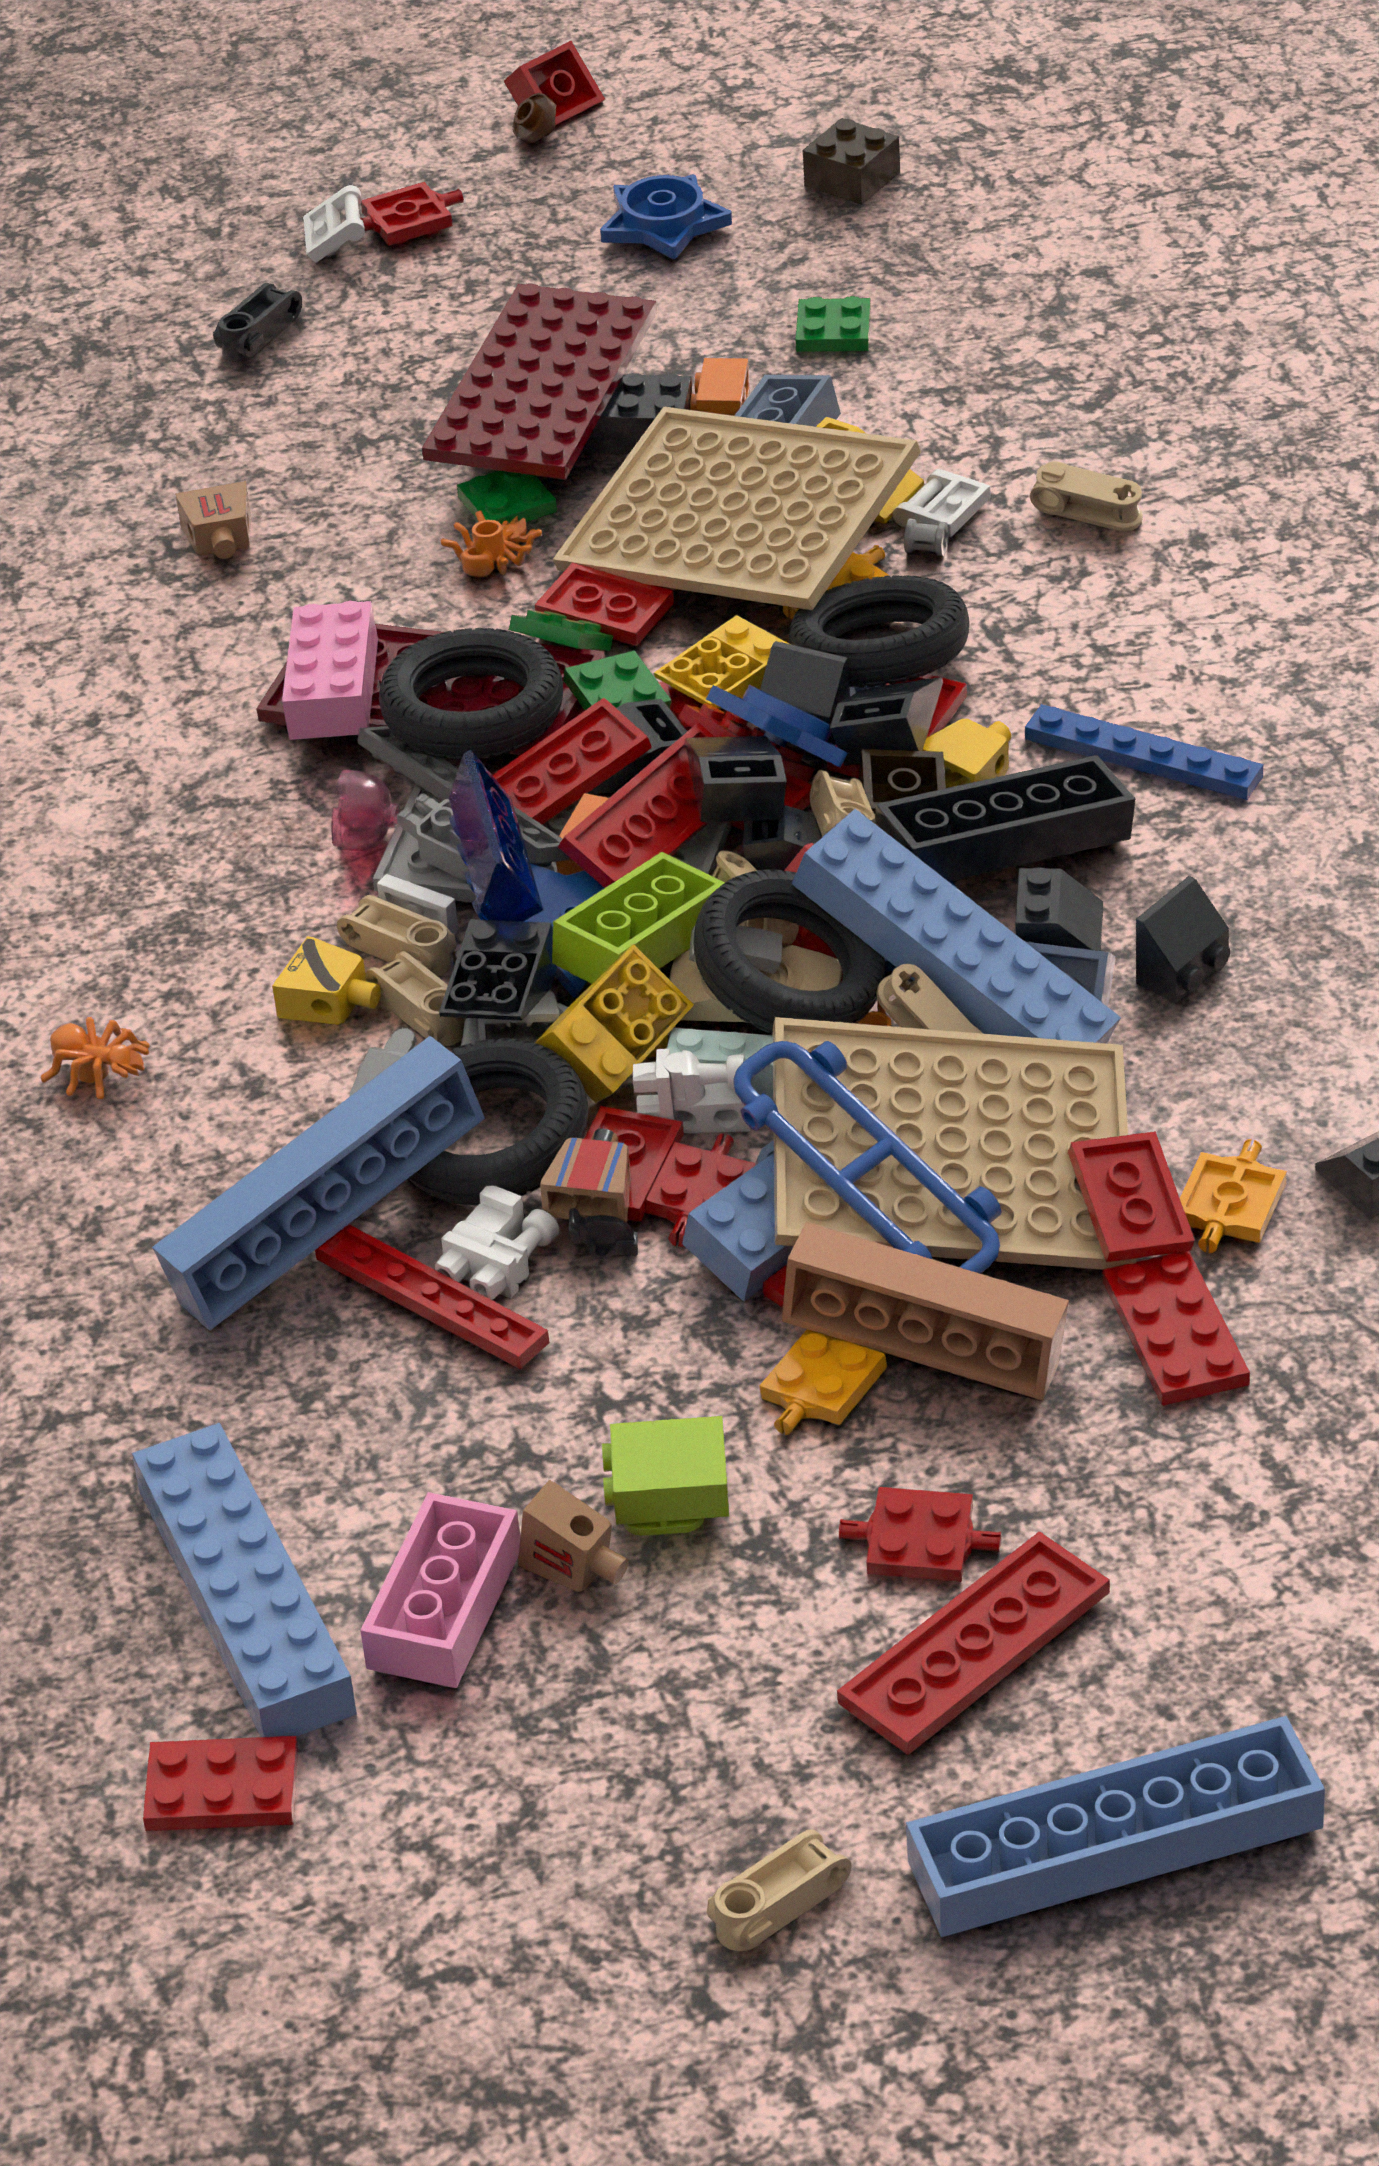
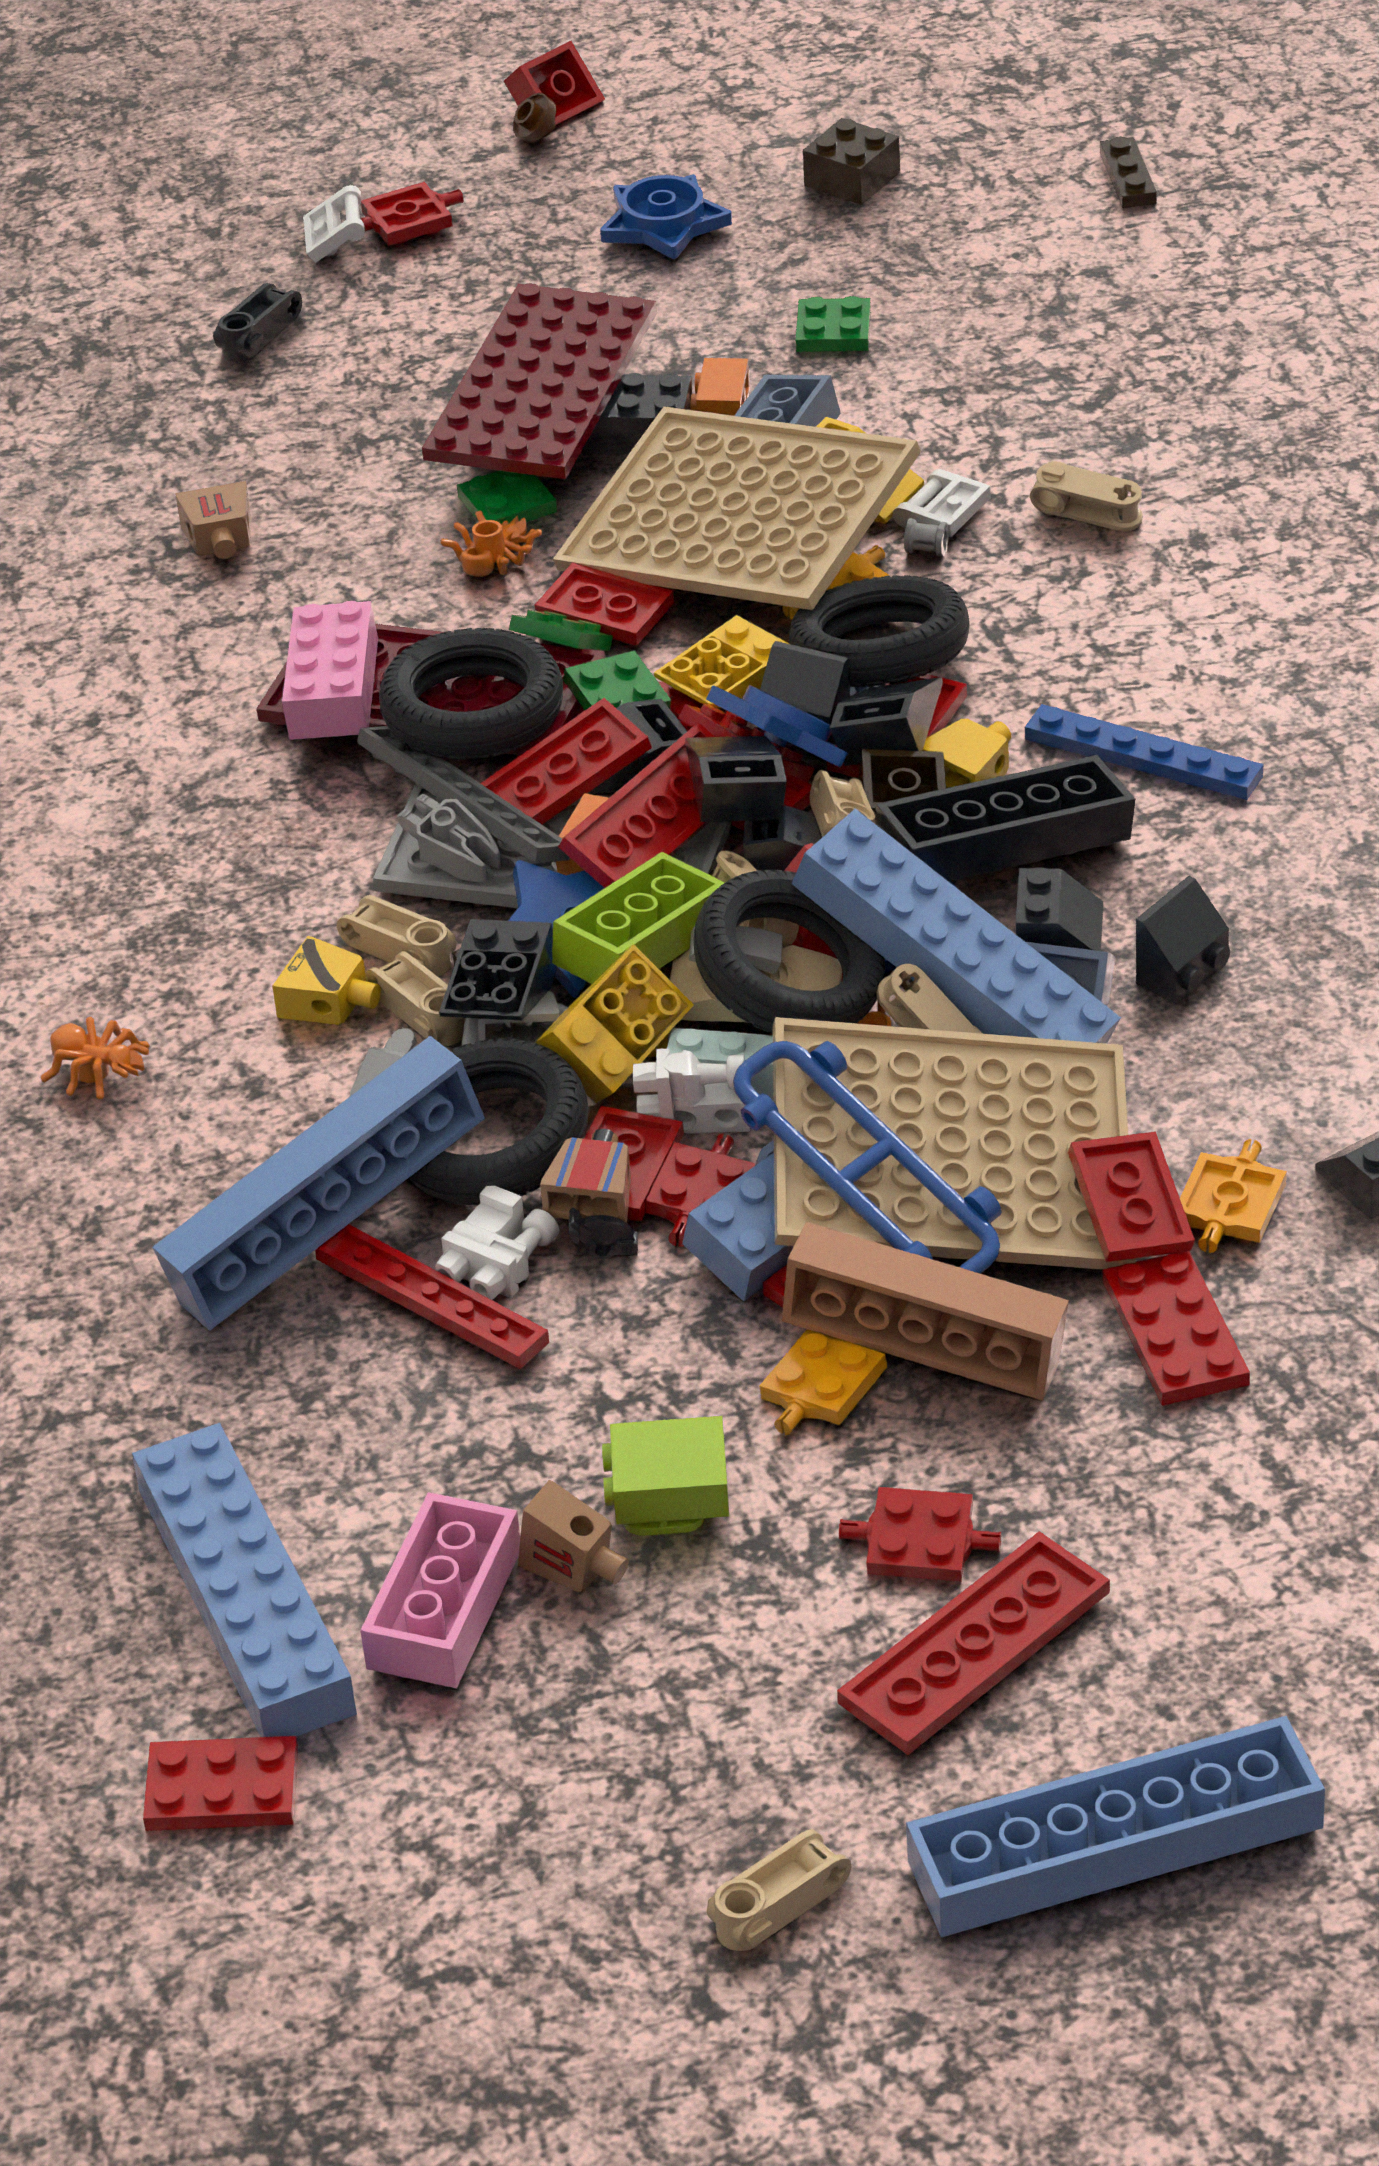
clear pink cylinder [331,770,399,851] -> none
white plate [377,874,458,935] -> none
clear blue slope [449,750,544,921] -> none
none -> dark brown plate [1100,136,1157,208]

